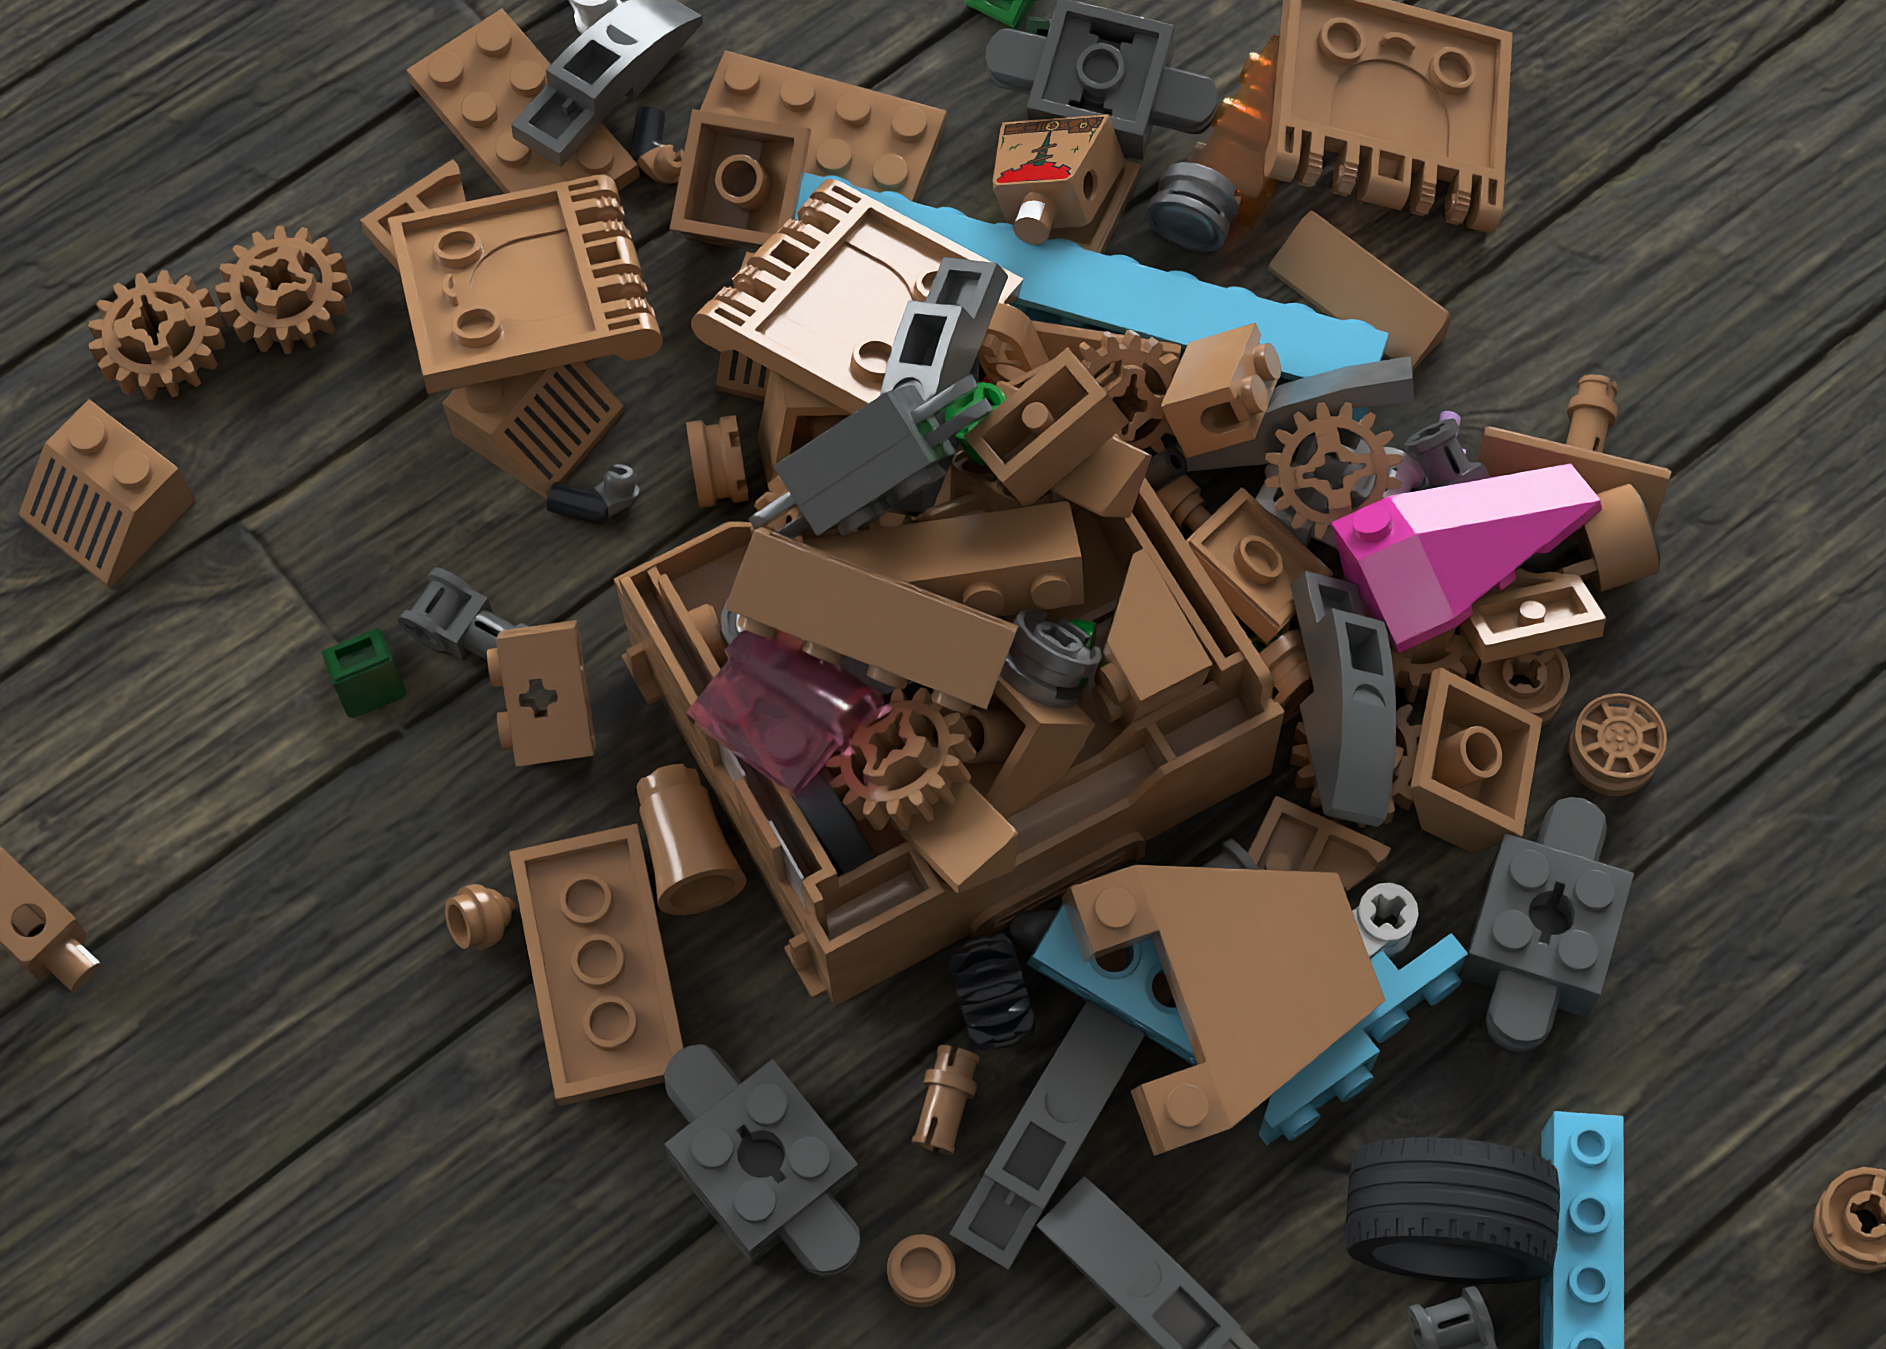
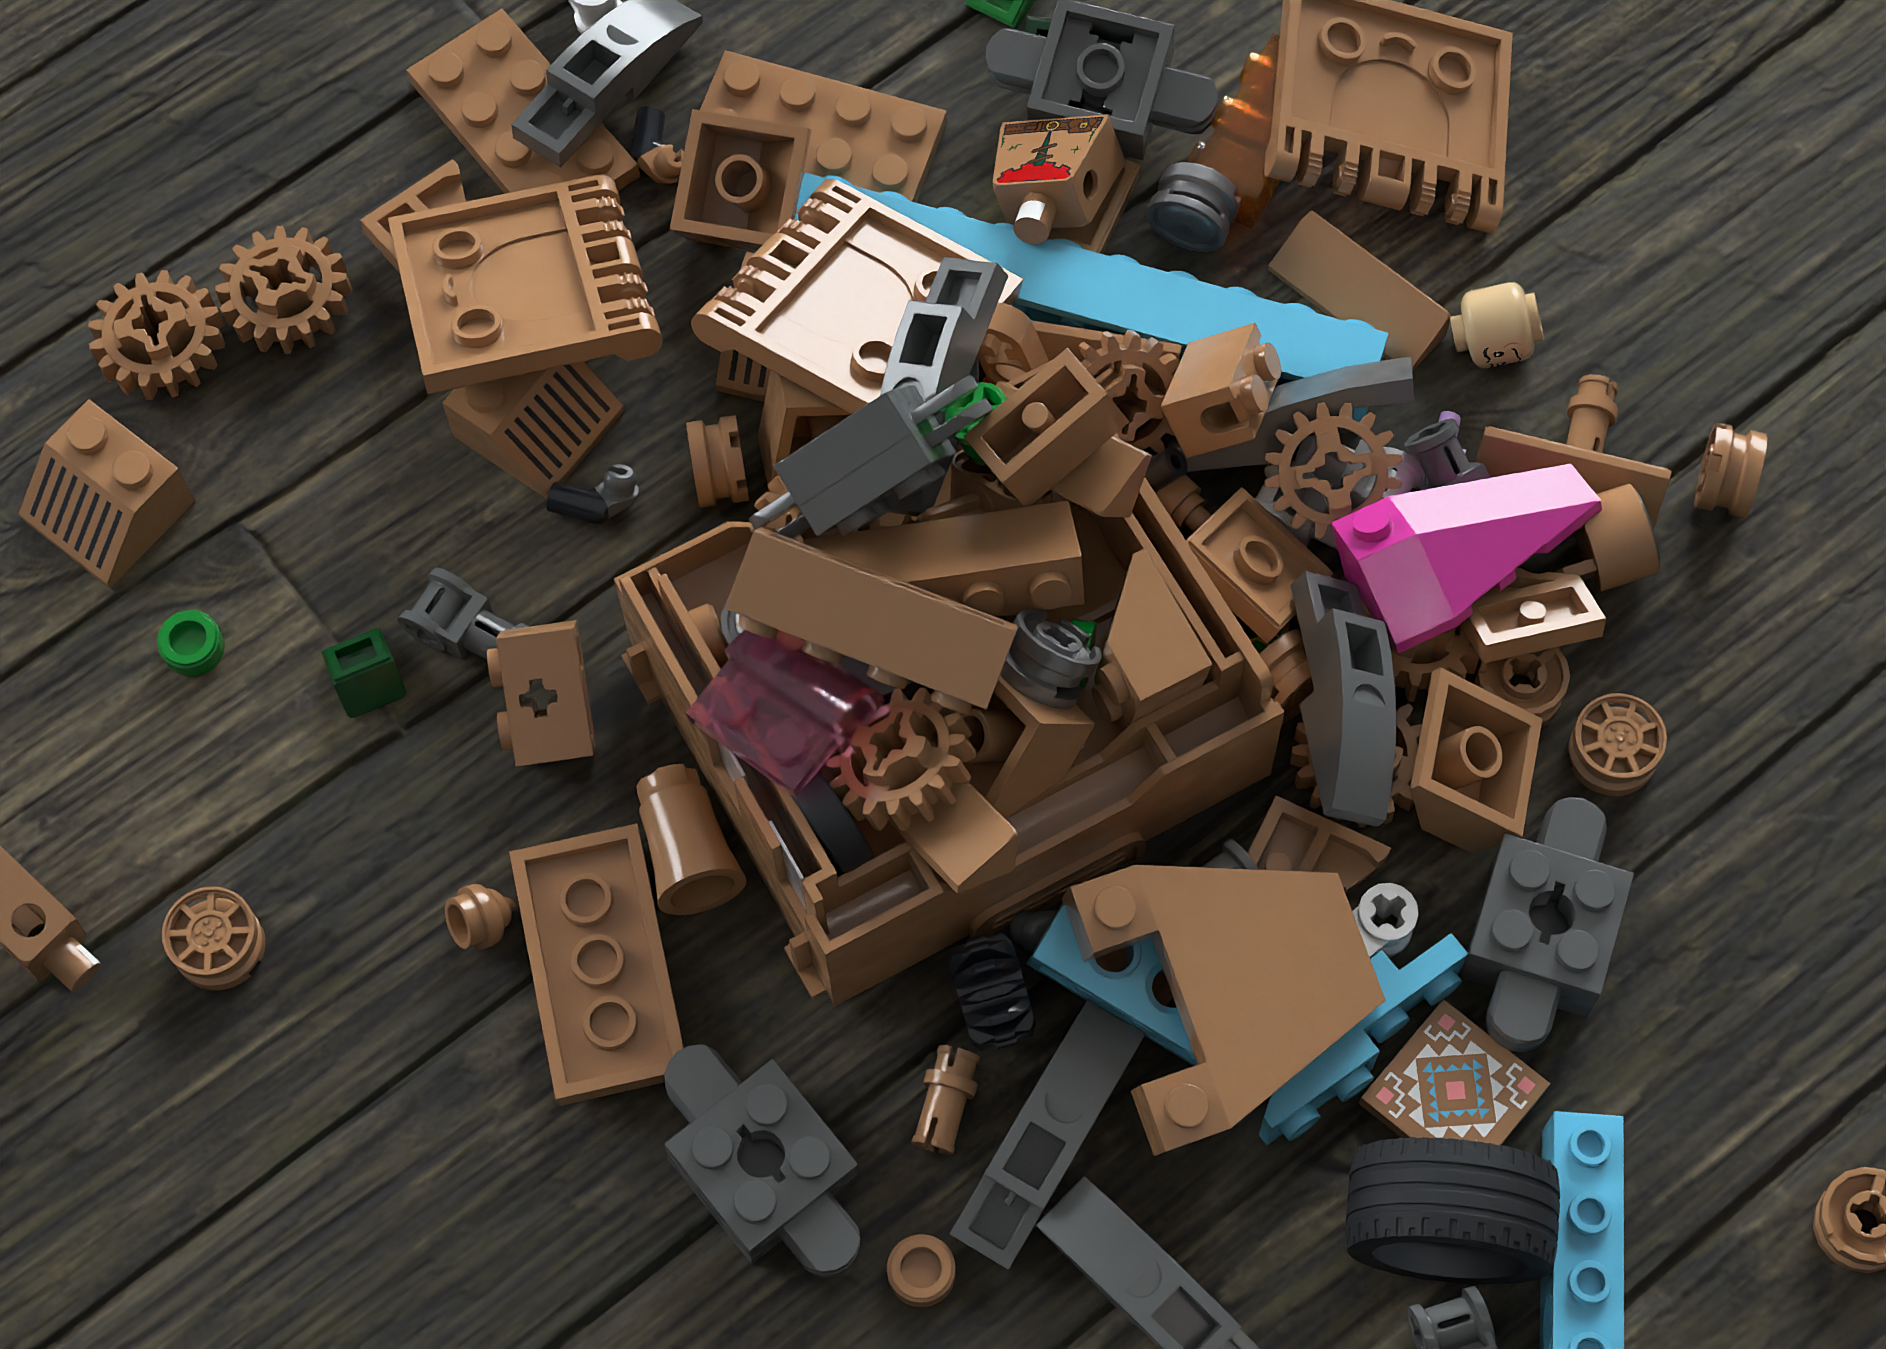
none -> green tile [157,610,225,677]
none -> medium nougat wheel [162,887,266,990]
none -> medium nougat tile [1359,999,1551,1145]
none -> tan head [1451,282,1544,368]
none -> medium nougat wheel [1694,423,1767,519]

